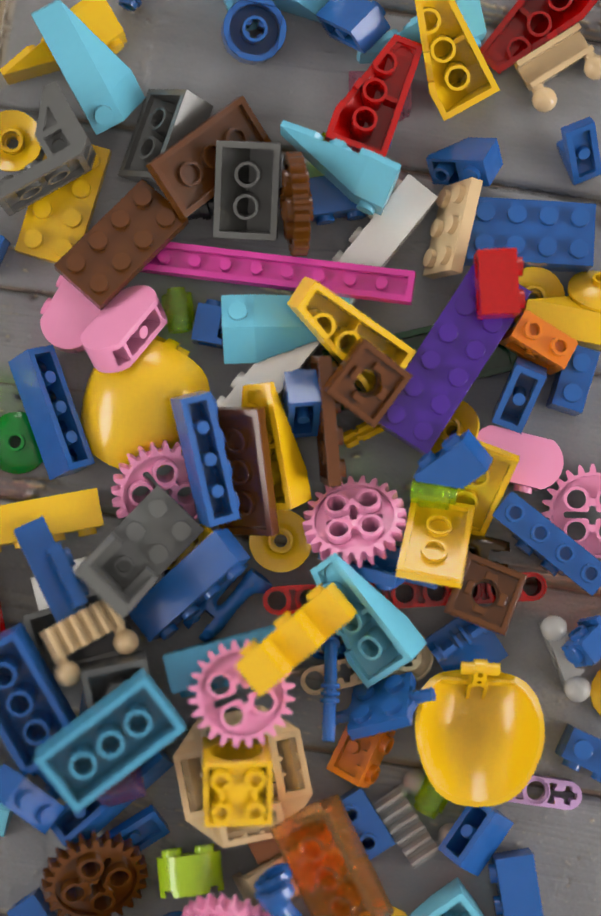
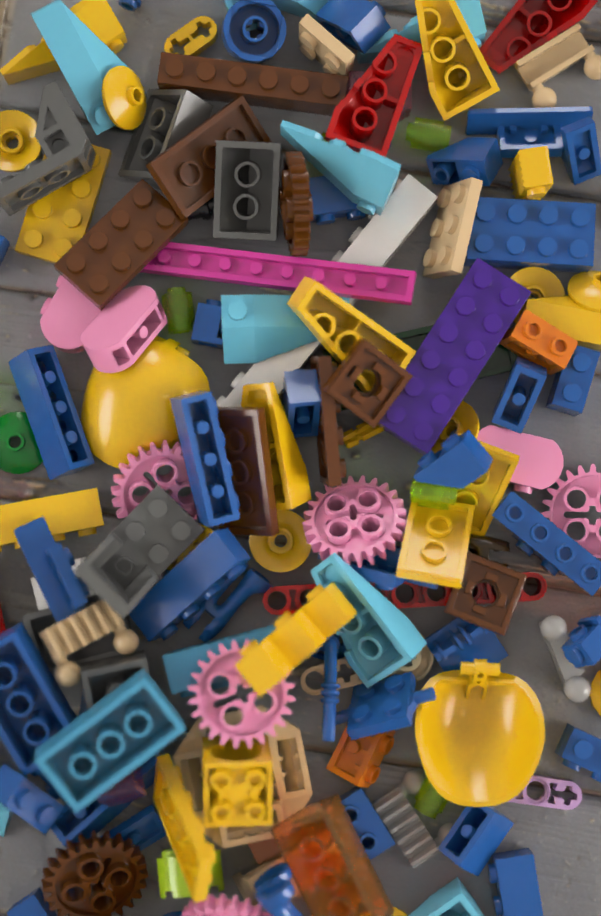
red brick [474,248,526,320] -> none
none -> yellow dish [102,66,146,130]
none -> yellow plate [152,754,216,903]
none -> reddish brown brick [157,52,348,116]
none -> yellow beam [164,16,218,56]
none -> tan plate [299,13,355,80]
none -> clear neon green brick [405,117,452,152]
none -> blue bracket [465,106,593,158]
none -> yellow brick [508,146,554,200]

